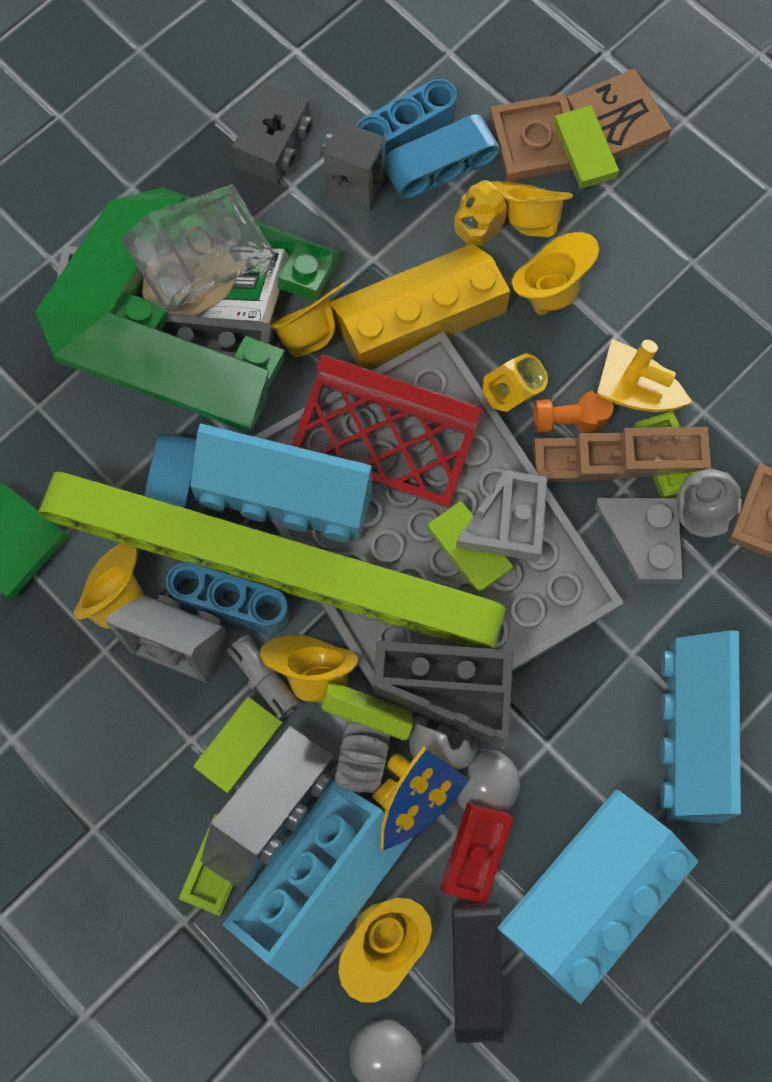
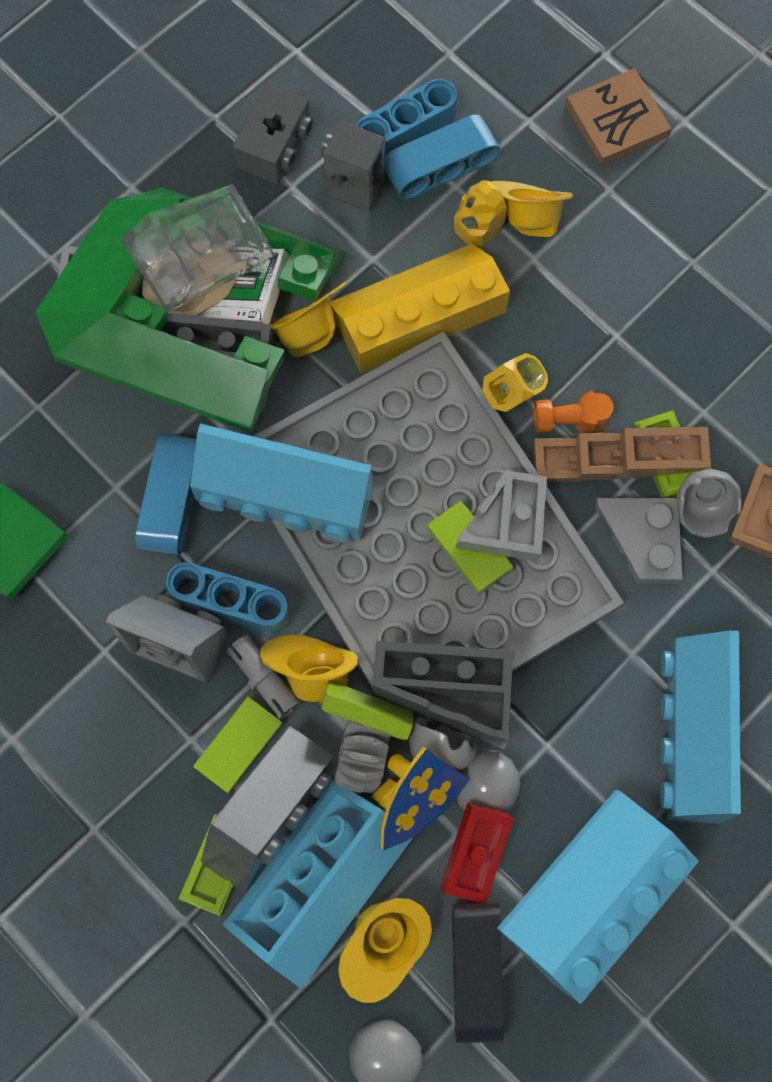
lime beam [38,472,506,649] -> none
yellow piece [73,543,144,629] -> none
red fence [291,354,482,509] -> none
medium nougat tile [489,93,572,181] -> none
yellow piece [512,232,600,316] -> none
lime tile [553,105,619,189] -> none
yellow shield [596,339,692,412] -> none

